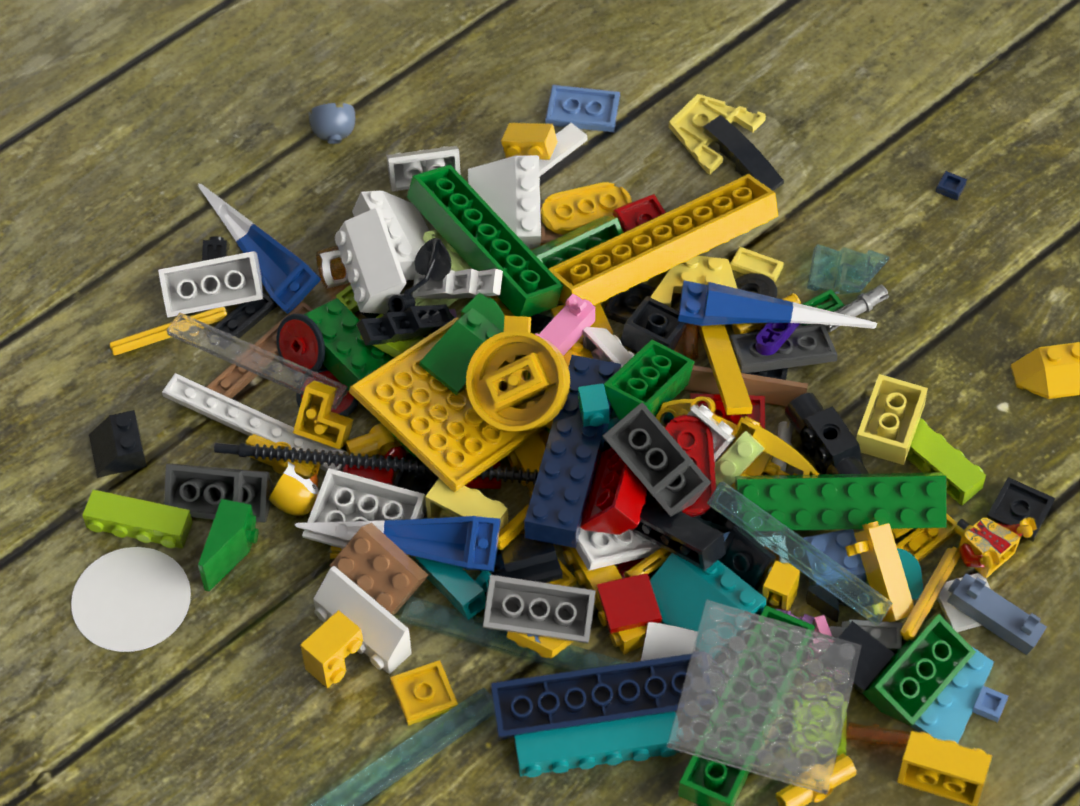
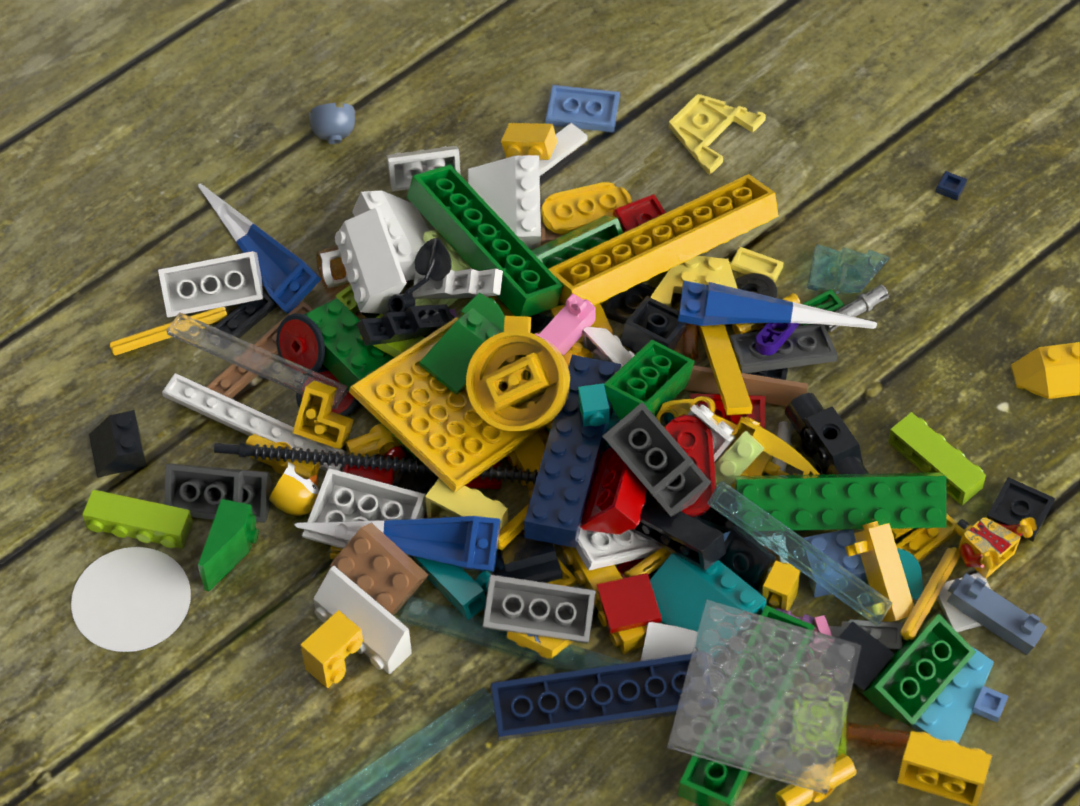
black bracket [202,236,230,261] -> none
yellow tile [390,660,458,726] -> none
teal brick [515,712,681,777] -> none
black slope [703,115,784,191] -> none
black slope [806,580,862,622] -> none
light yellow brick [856,374,928,465] -> none

